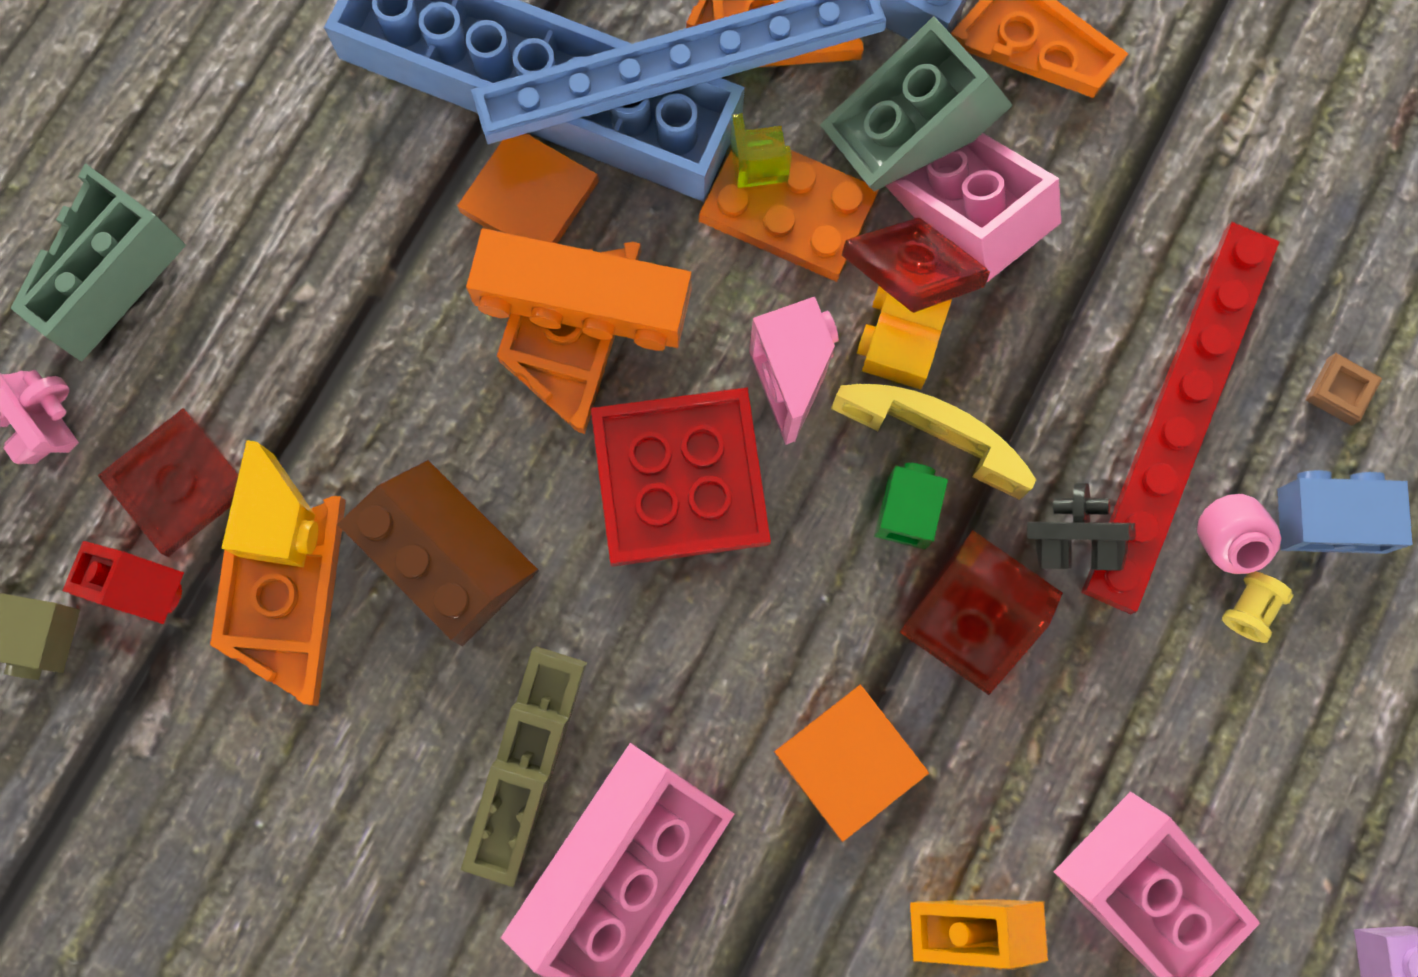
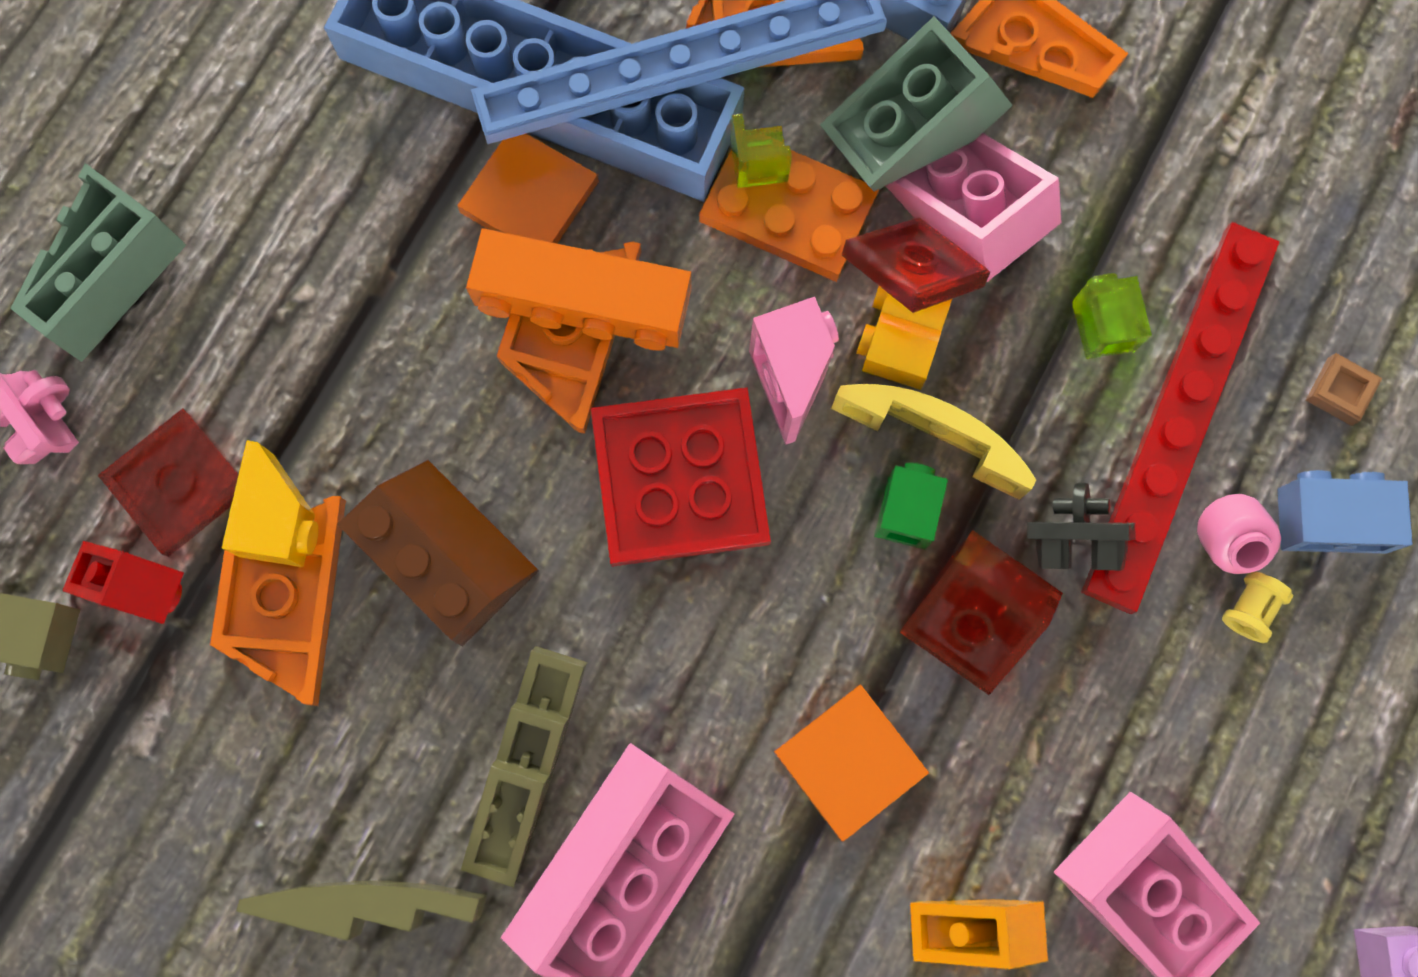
none -> olive slope [236,880,487,941]
none -> clear neon green brick [1072,273,1152,359]

